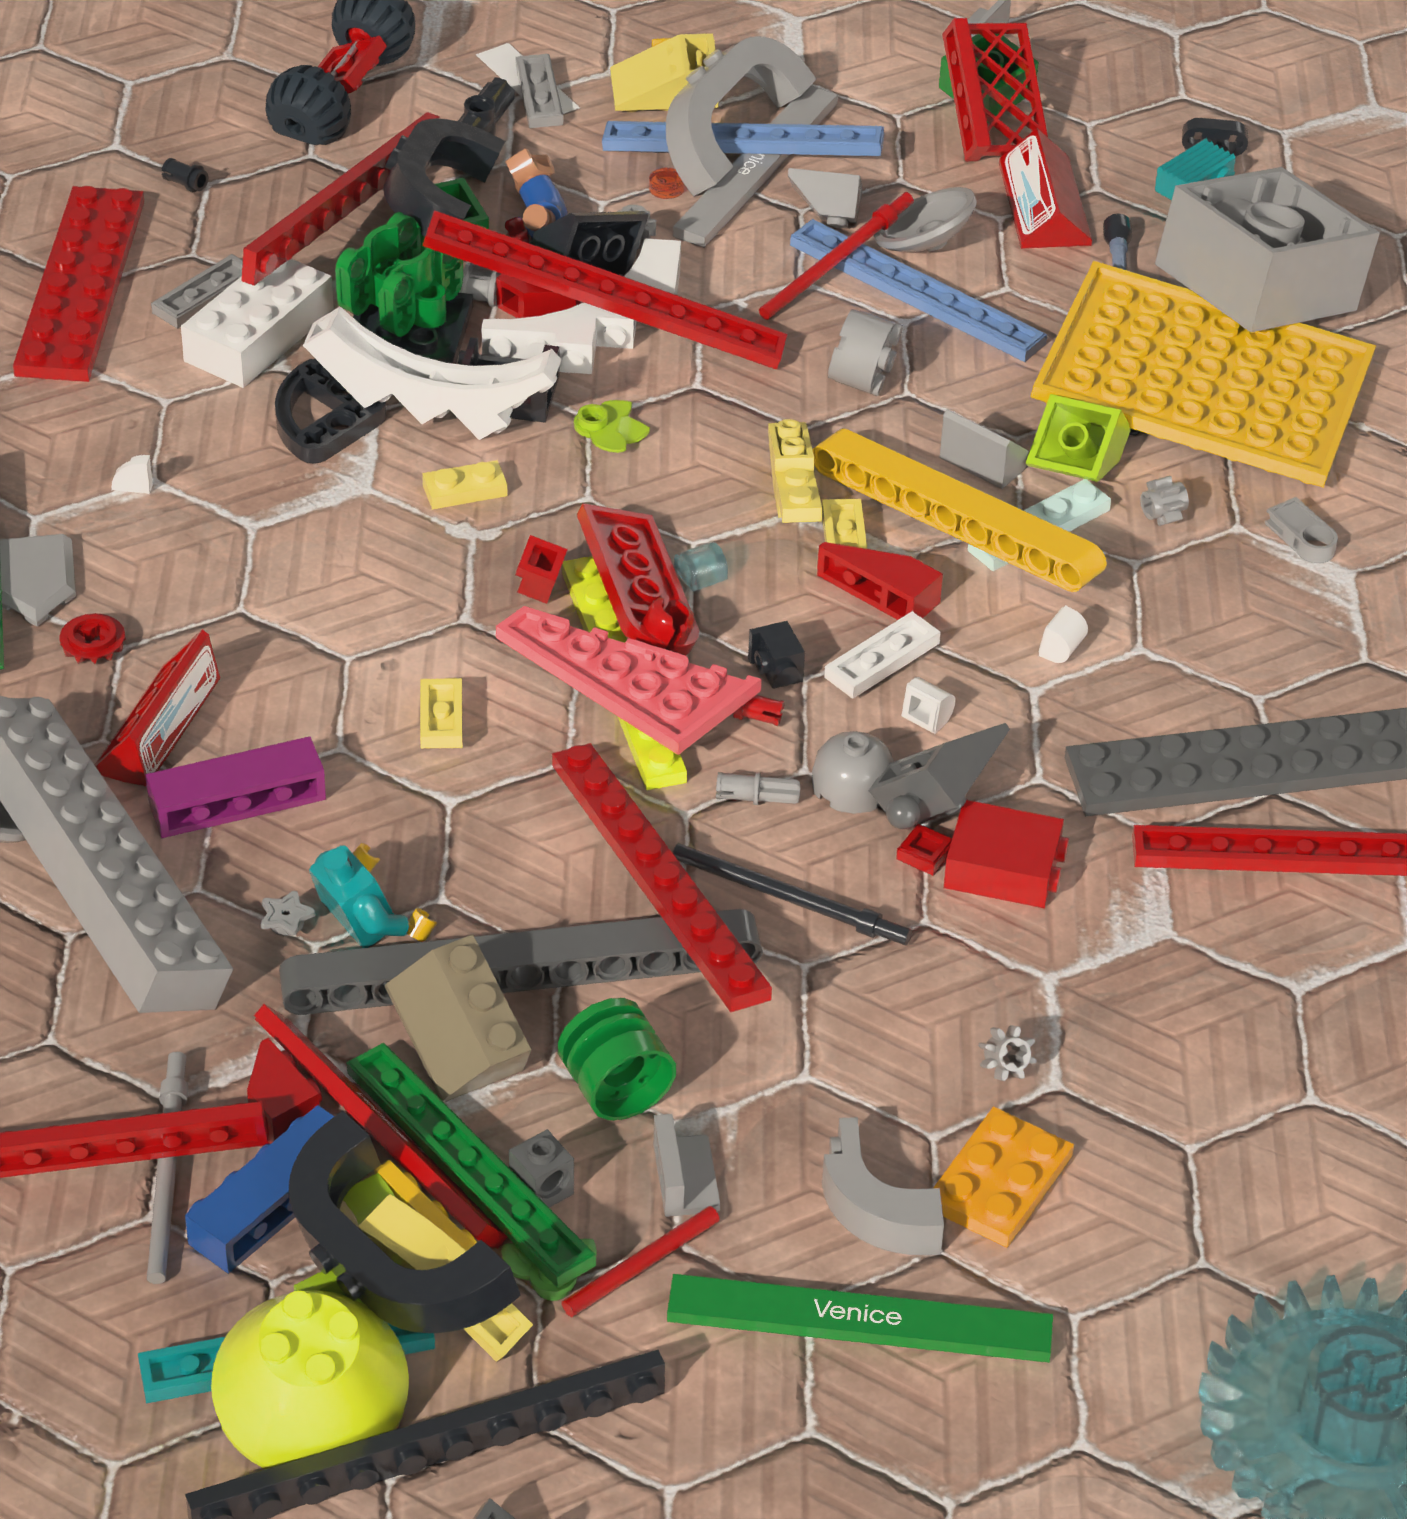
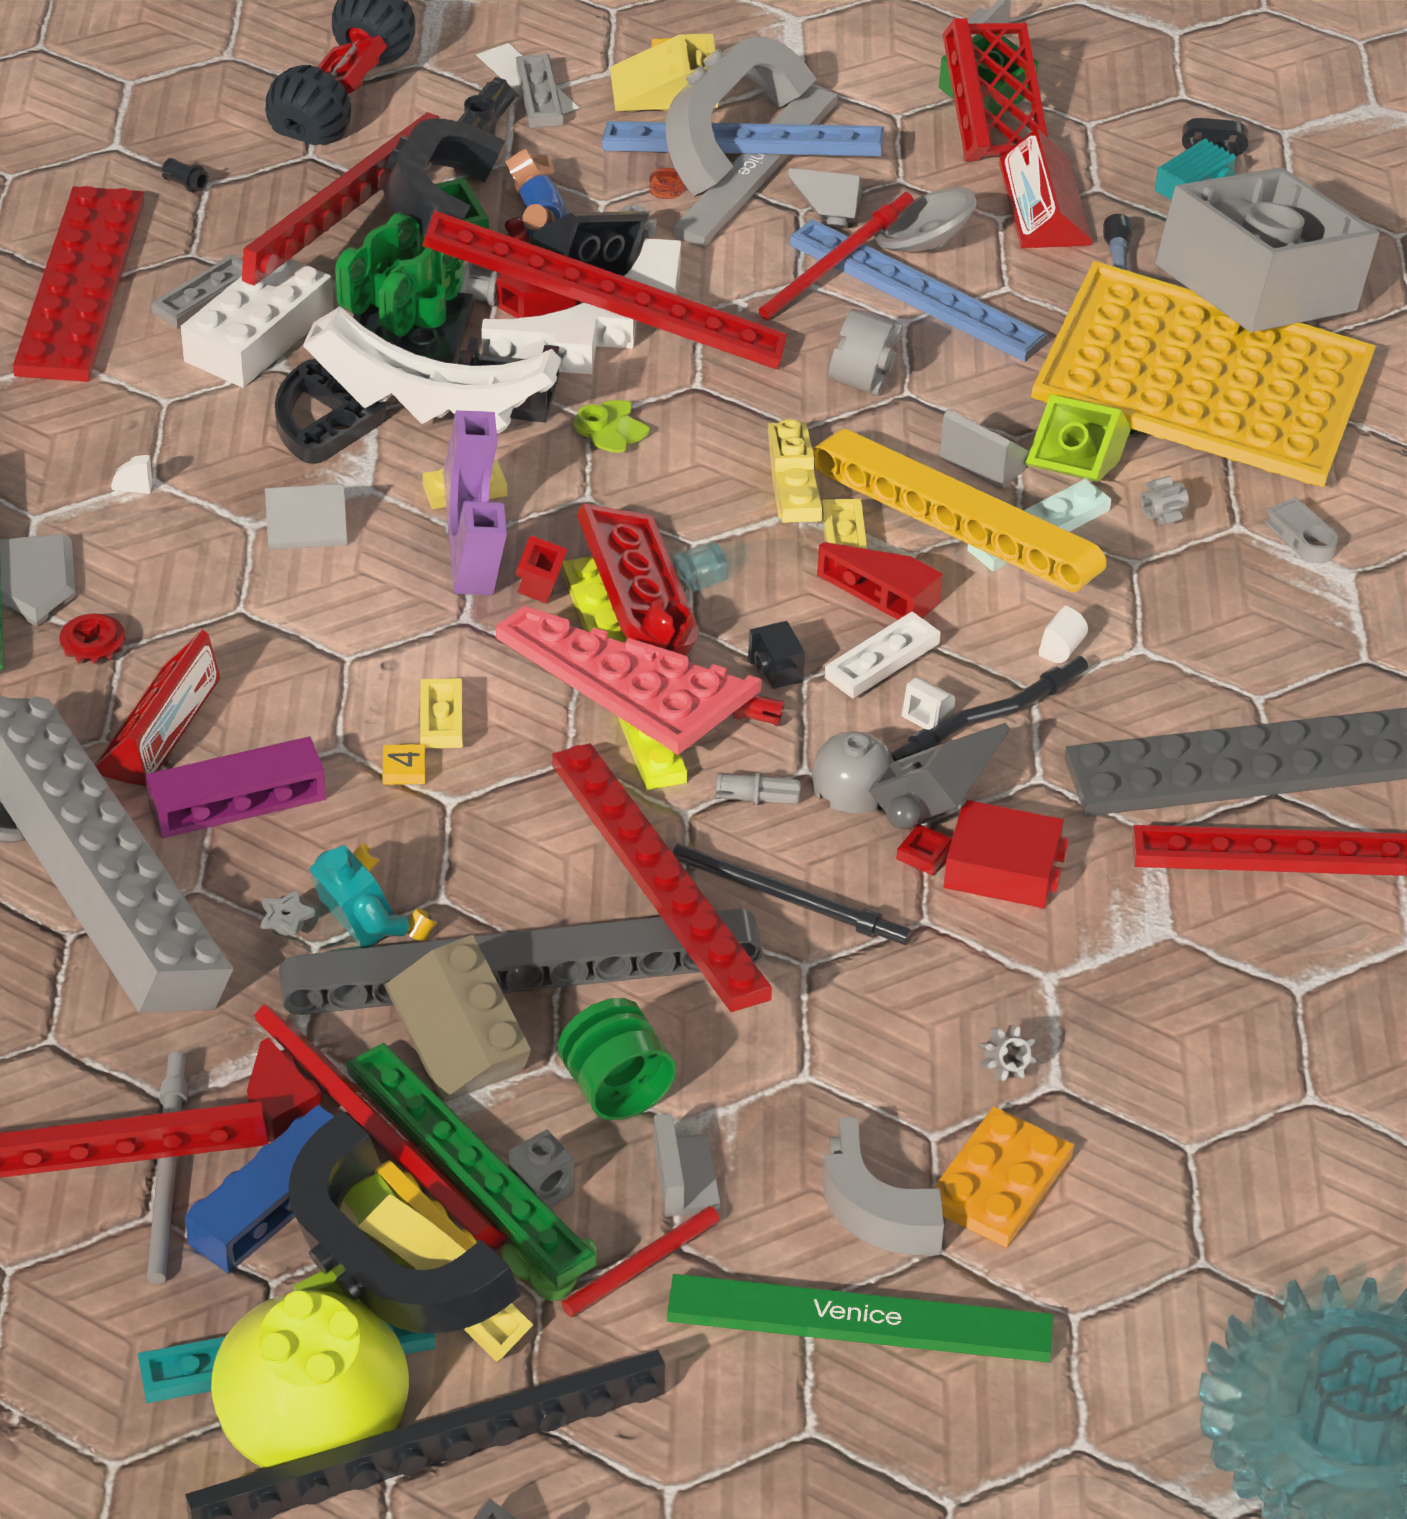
none -> light grey slope [265,484,347,550]
none -> yellow tile [382,744,425,785]
none -> medium lavender arch [443,410,507,595]
none -> black bar [891,656,1088,762]

